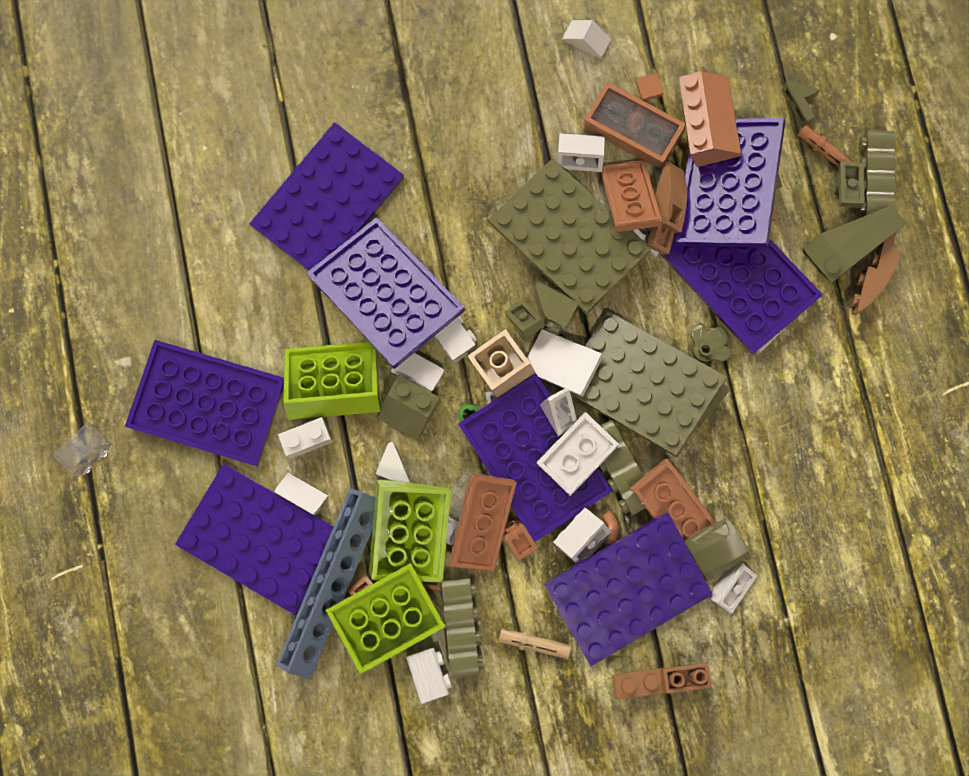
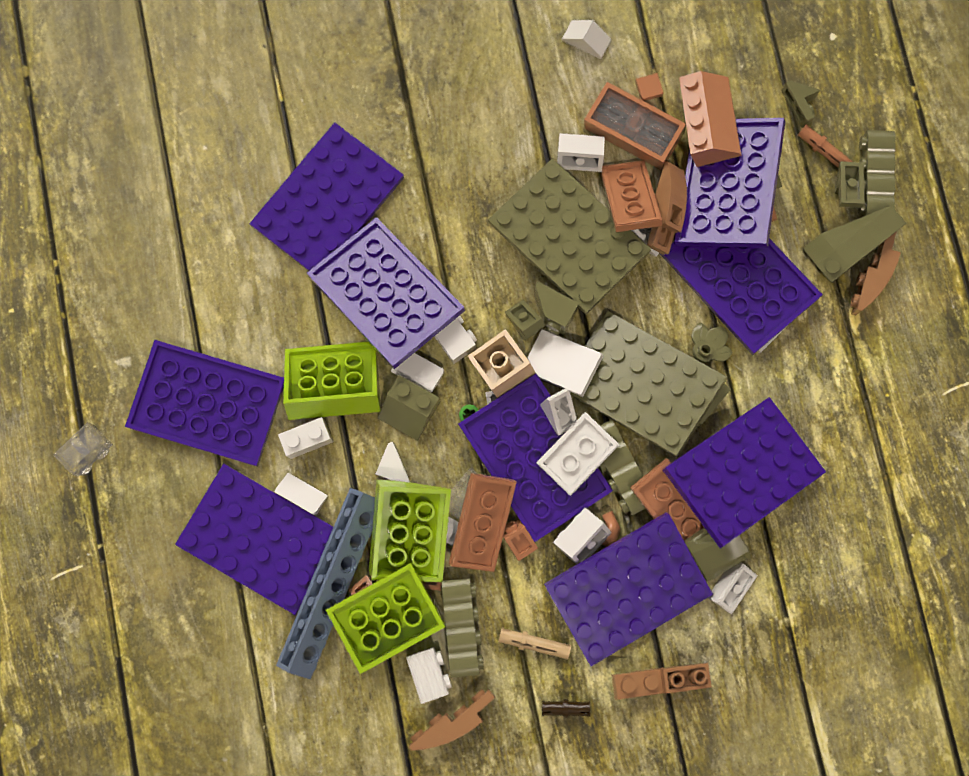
none -> medium nougat slope [409,689,495,751]
none -> dark brown pin [542,699,590,718]
none -> dark purple plate [663,397,826,548]

